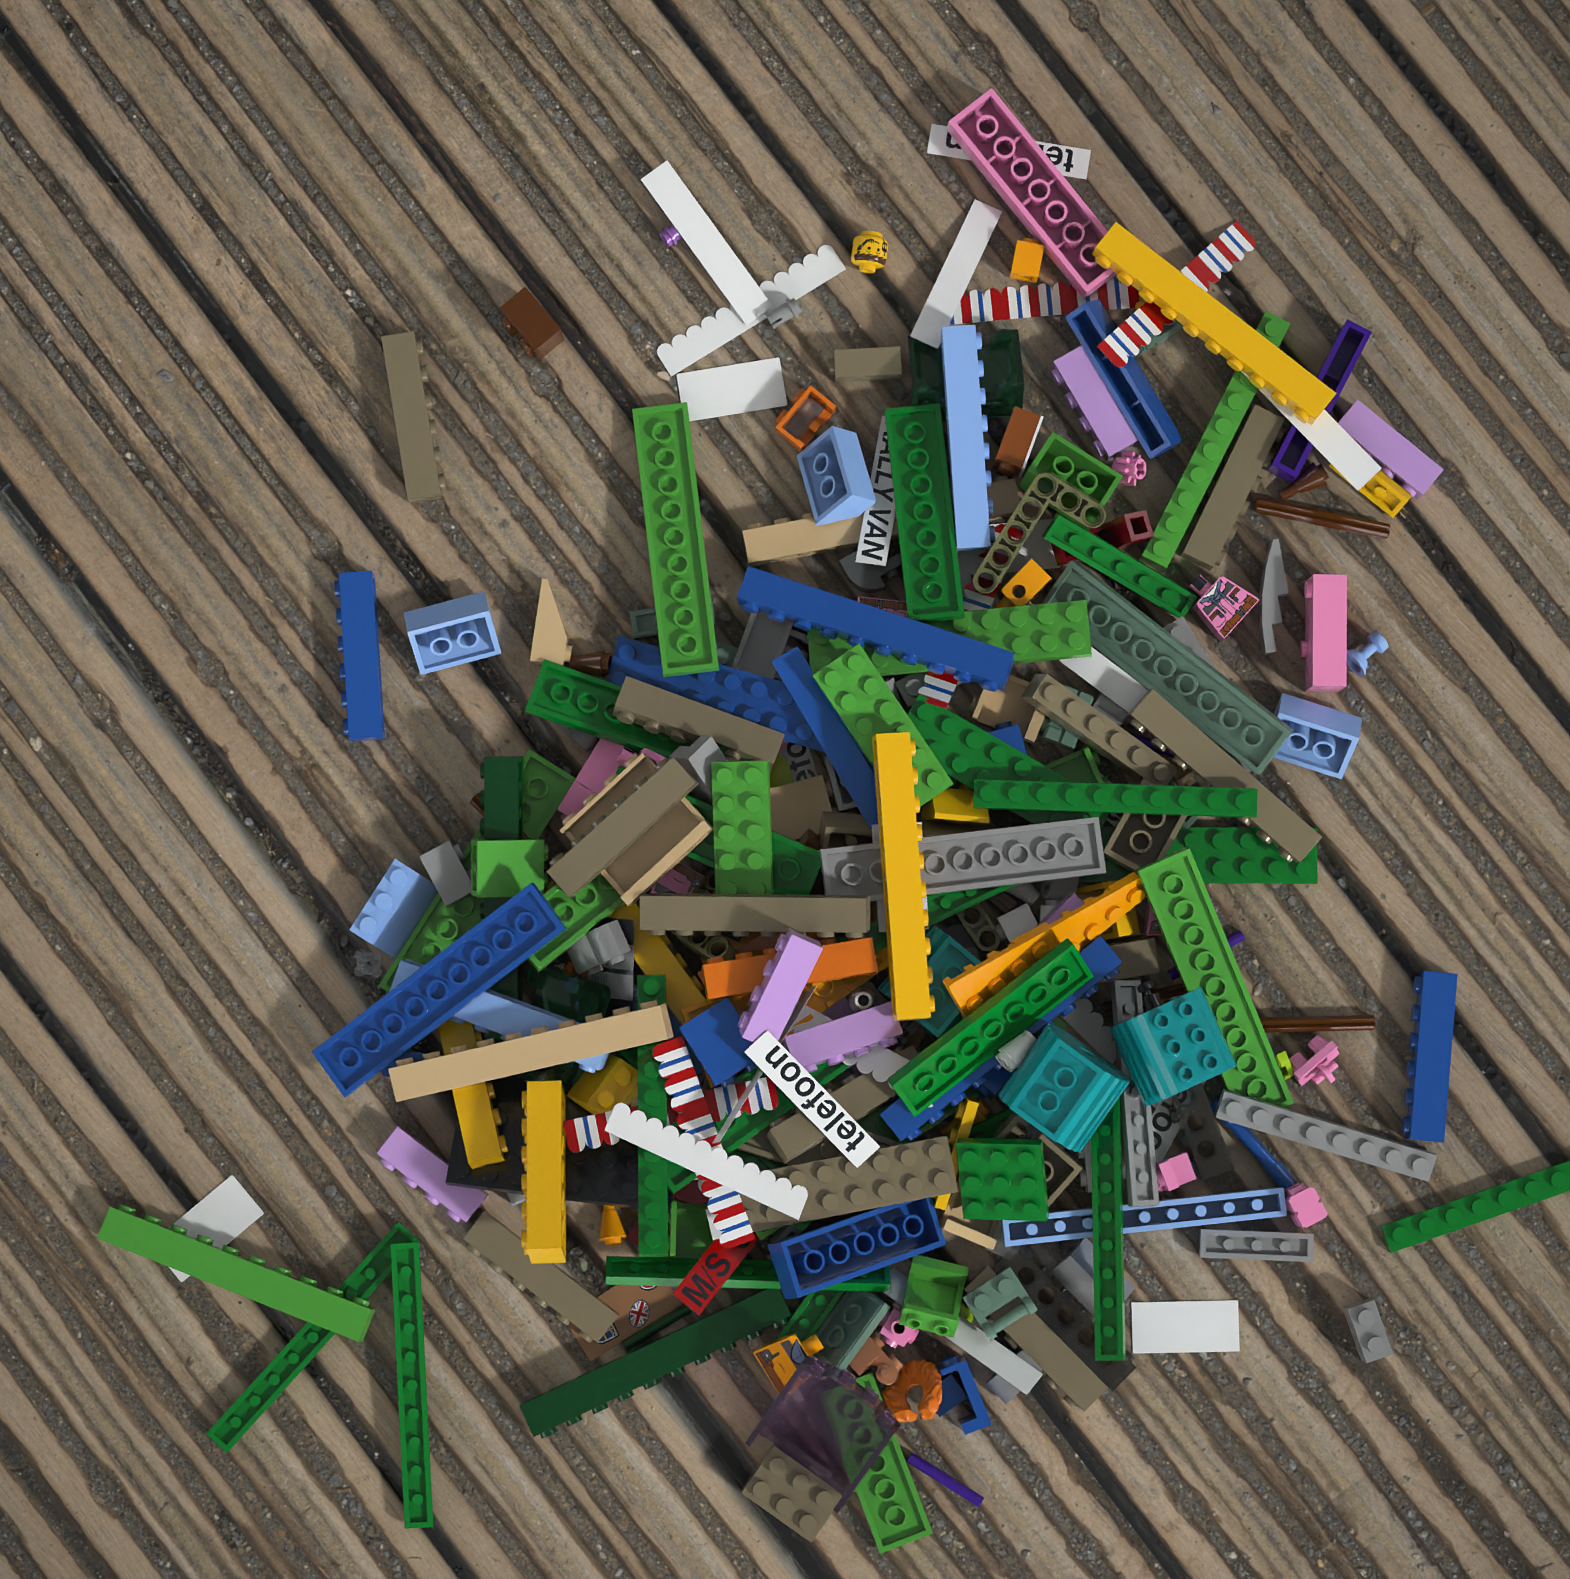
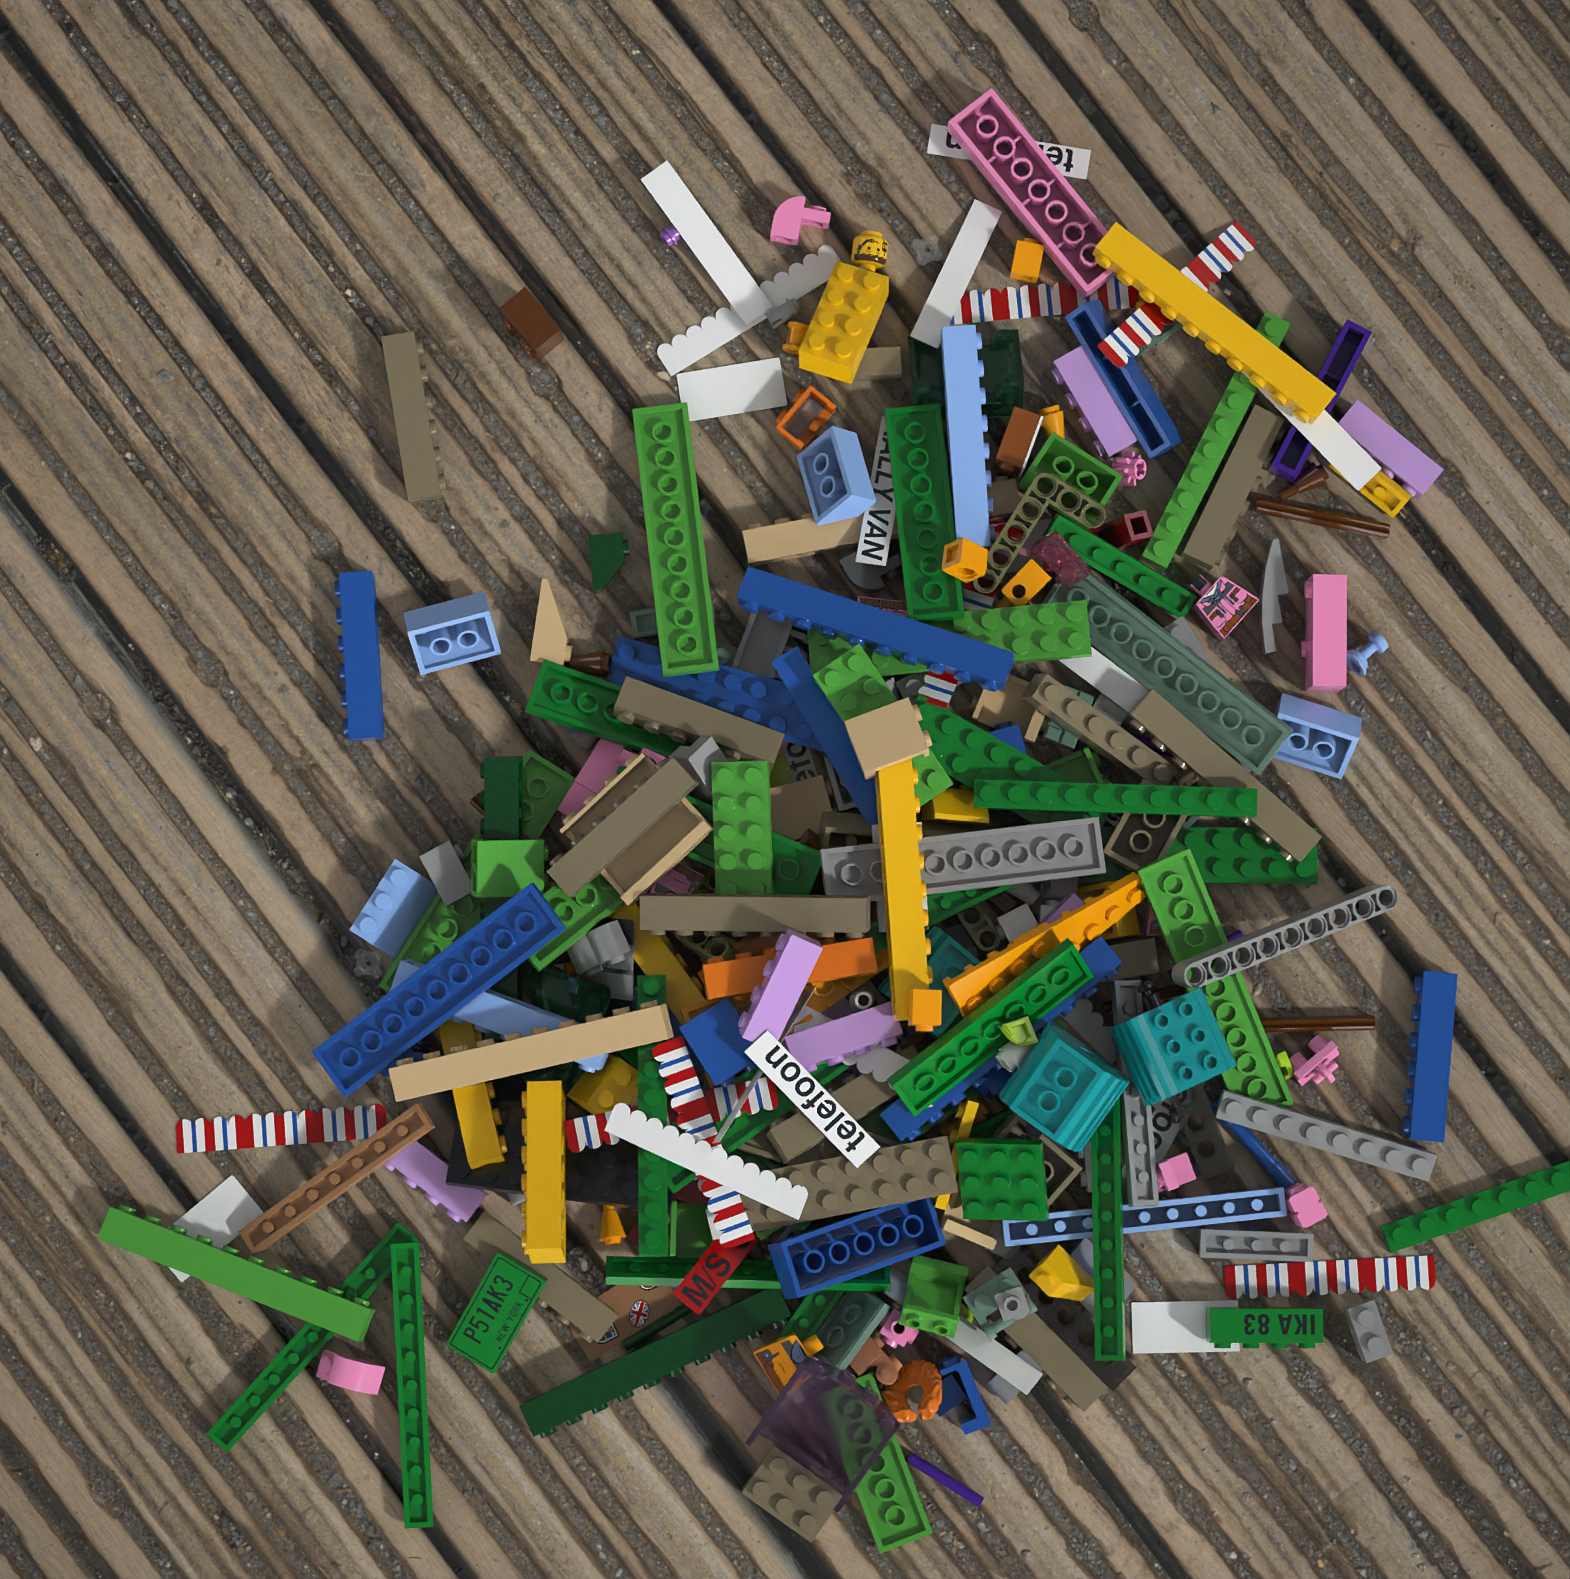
none -> sticker [176,1104,387,1154]
none -> medium nougat plate [238,1103,435,1255]
none -> bright pink brick [316,1349,385,1395]
none -> green tile [446,1250,548,1374]
none -> dark green slope [588,532,630,594]
none -> bright pink brick [770,196,831,246]
none -> light orange bush [782,321,809,355]
none -> yellow brick [799,261,889,384]
none -> tan panel [844,697,932,780]
none -> light orange brick [908,989,942,1032]
none -> clear plate [912,235,943,266]
none -> light orange brick [941,537,988,583]
none -> light grey bracket [995,1285,1032,1321]
none -> lime tile [1000,1016,1039,1046]
none -> yellow slope [1028,1245,1094,1301]
none -> clear pink plate [1030,530,1091,588]
none -> light orange cone [1037,404,1065,439]
none -> light grey beam [1171,884,1399,988]
none -> green brick [1206,1307,1323,1348]
none -> sticker [1224,1255,1436,1300]

